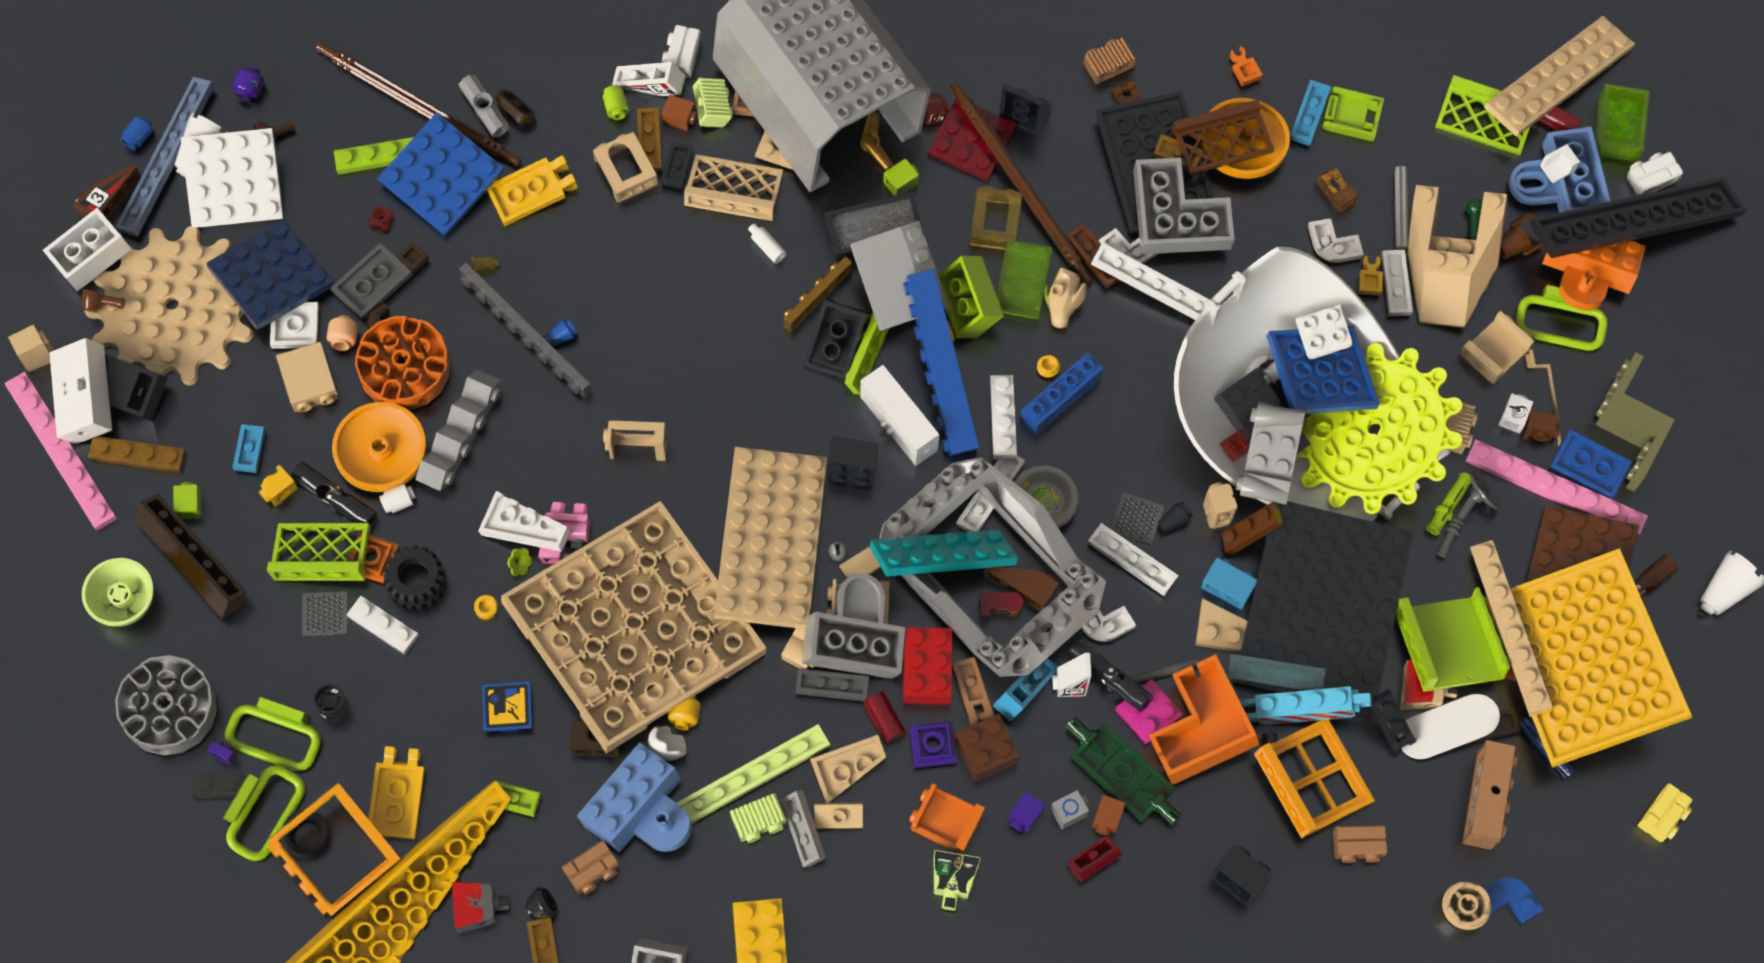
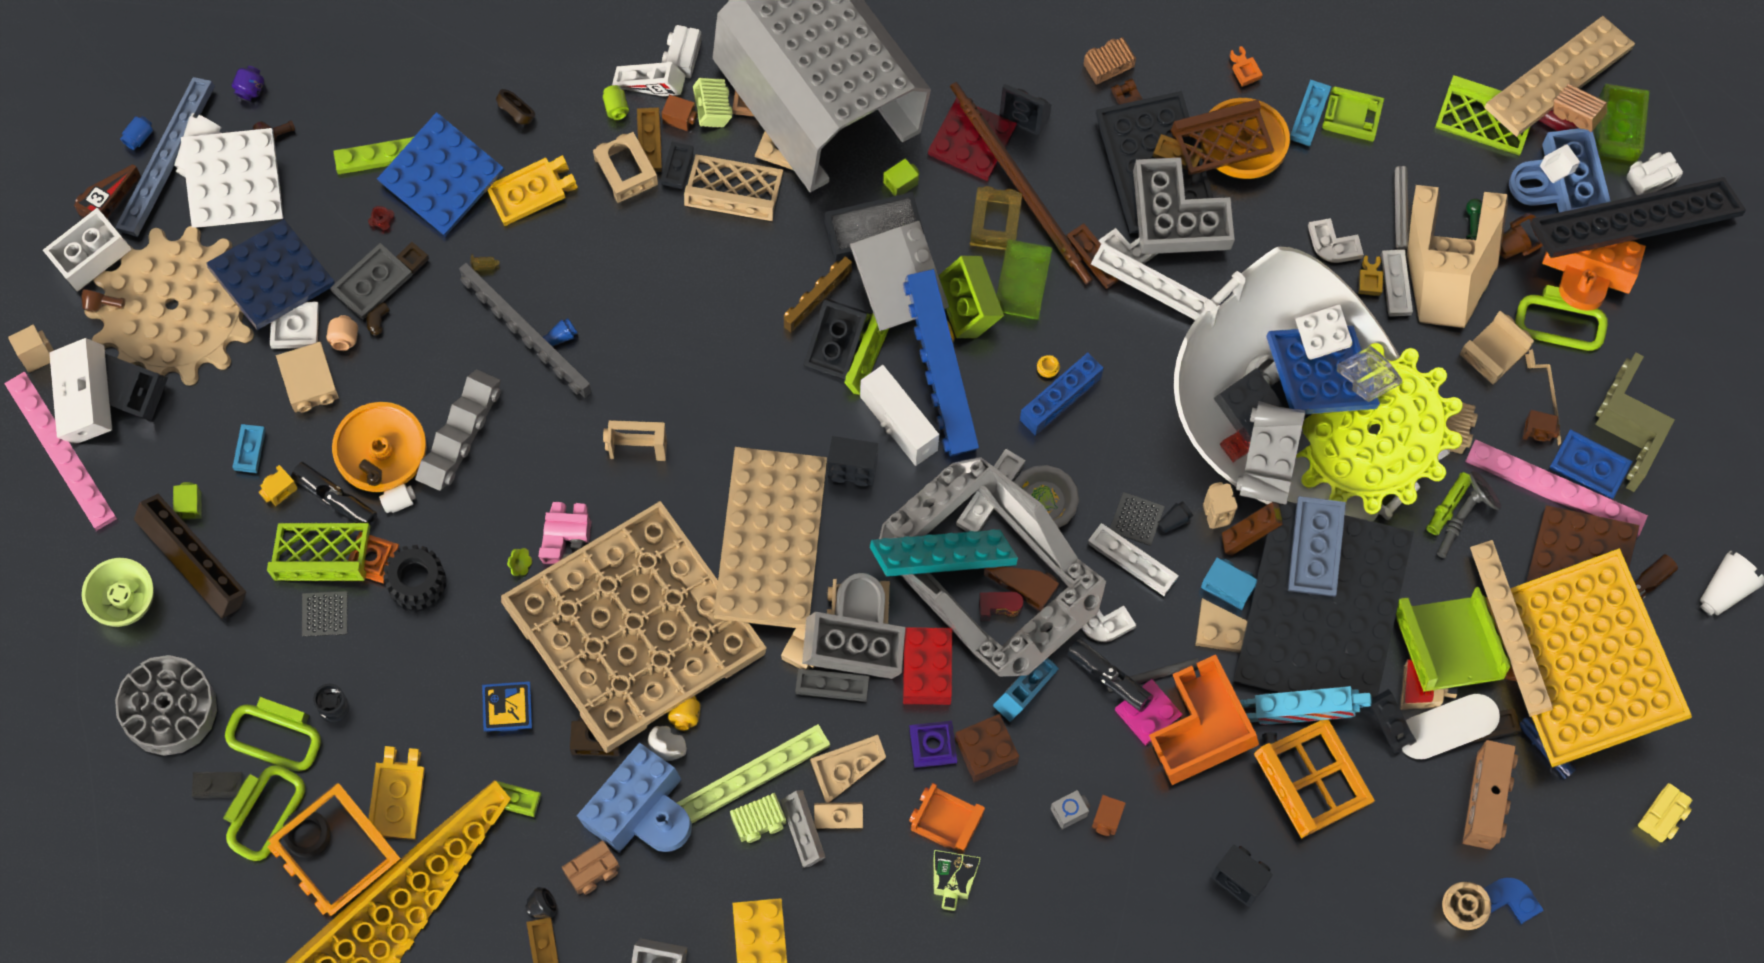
pearl gold plate [88,436,186,473] -> none
dark purple plate [207,741,237,766] -> none
reddish brown axle [316,42,522,167] -> none
white plate [347,596,419,654] -> none
orange brick [355,316,450,410] -> none
torso [452,882,510,933] -> none
light grey piece [458,75,509,138] -> none
yellow tile [474,595,499,620] -> none
white wing [478,491,571,552] -> none
white cylinder [748,224,787,264] -> none
light grey hinge [828,542,847,562] -> none
tan tile [839,547,881,579] -> none
pearl gold piece [860,112,894,171] -> none
dark red brick [863,691,907,745] -> none
clear red head [923,93,948,124] -> none
medium nougat plate [952,657,994,726] -> none
white plate [990,375,1017,460] -> none
dark purple brick [1008,791,1046,833] -> none
tan animal [1044,268,1087,328] -> none
white slope [1052,653,1091,697] -> none
dark green plate [1065,716,1182,826] -> none
dark red brick [1067,835,1122,882] -> none
clear light blue plate [1227,654,1326,691] -> none
clear orange leg [1317,167,1359,213] -> none
medium nougat brick [1333,825,1387,863] -> none
white brick [1498,394,1533,434] -> none
none -> dark brown arm [359,459,382,486]
none -> sand blue plate [1288,496,1346,597]
none -> clear slope [1337,346,1403,402]
none -> medium nougat brick [1554,84,1607,132]

